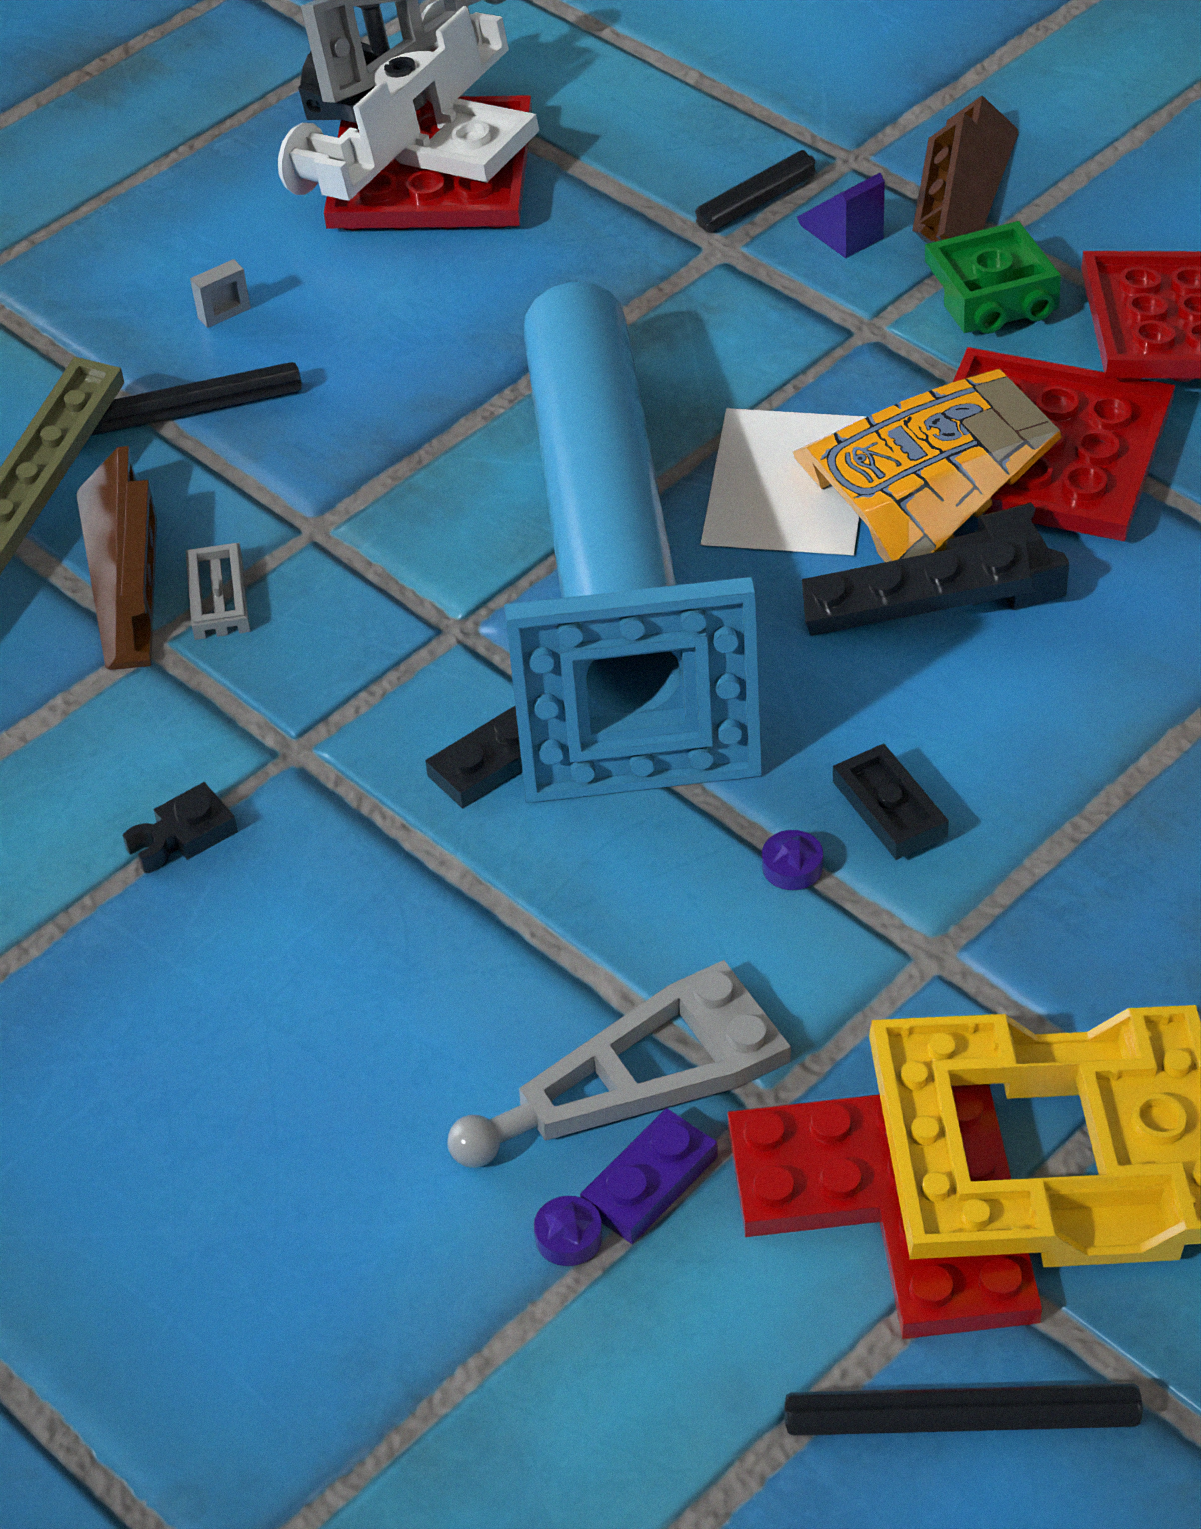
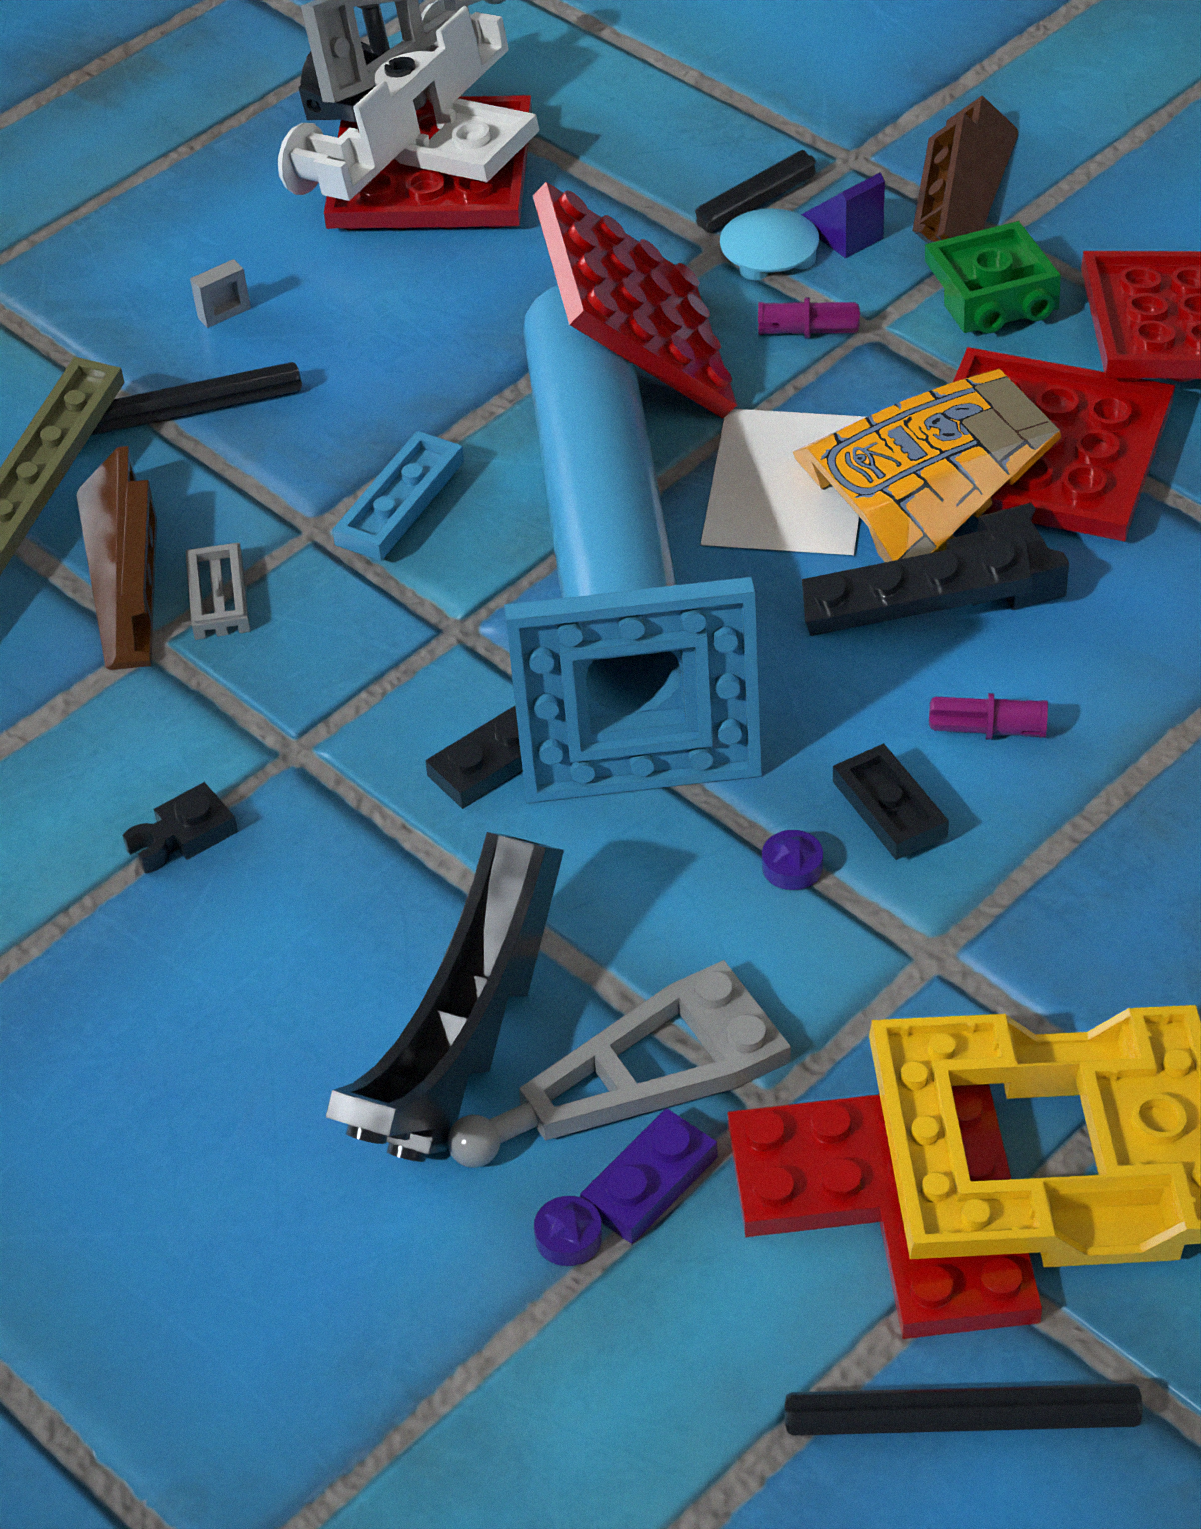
none -> black arch [326,832,564,1162]
none -> dark azure plate [332,431,464,561]
none -> red plate [533,182,737,418]
none -> medium azure dish [720,208,819,281]
none -> magenta axle [758,297,860,339]
none -> magenta axle [929,693,1048,740]

